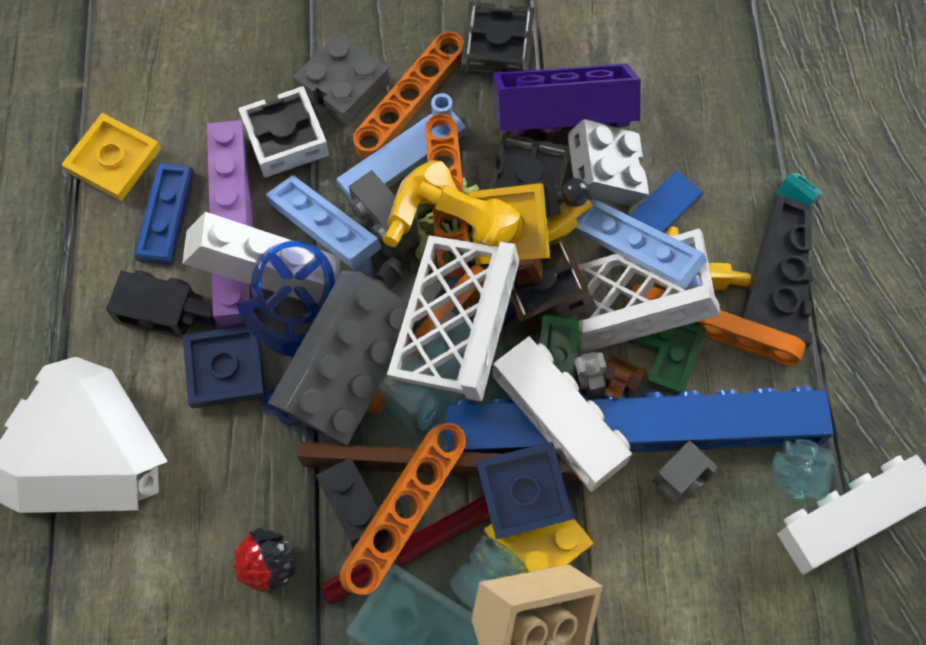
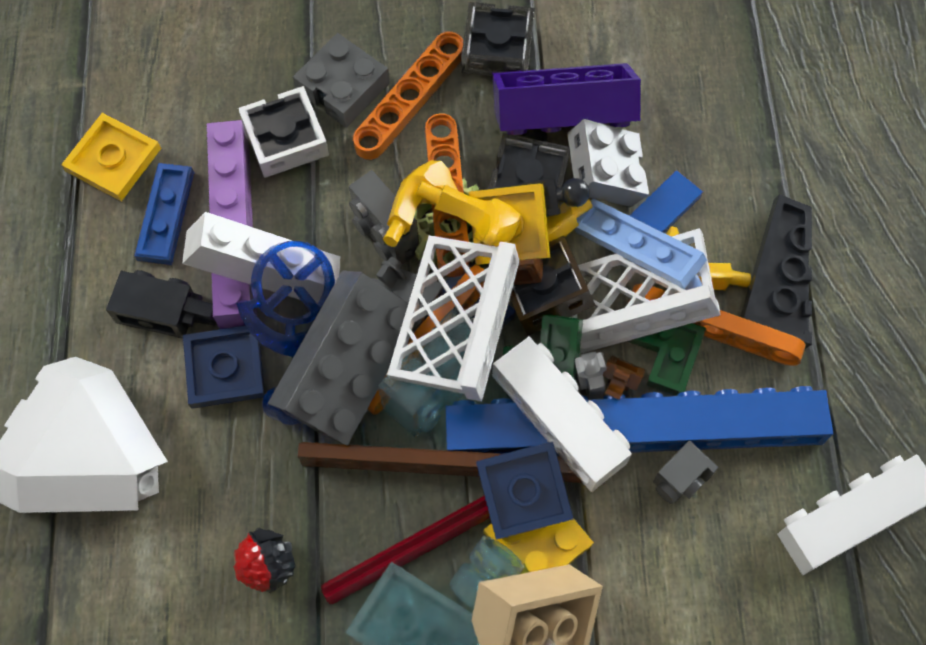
light blue piece [265,175,381,279] -> none
black hinge [316,457,395,561] -> none
light blue piece [337,93,466,201] -> none
orange beam [340,423,466,595] -> none
clear light blue brick [771,439,835,500] -> none
teal slope [776,173,823,206] -> none

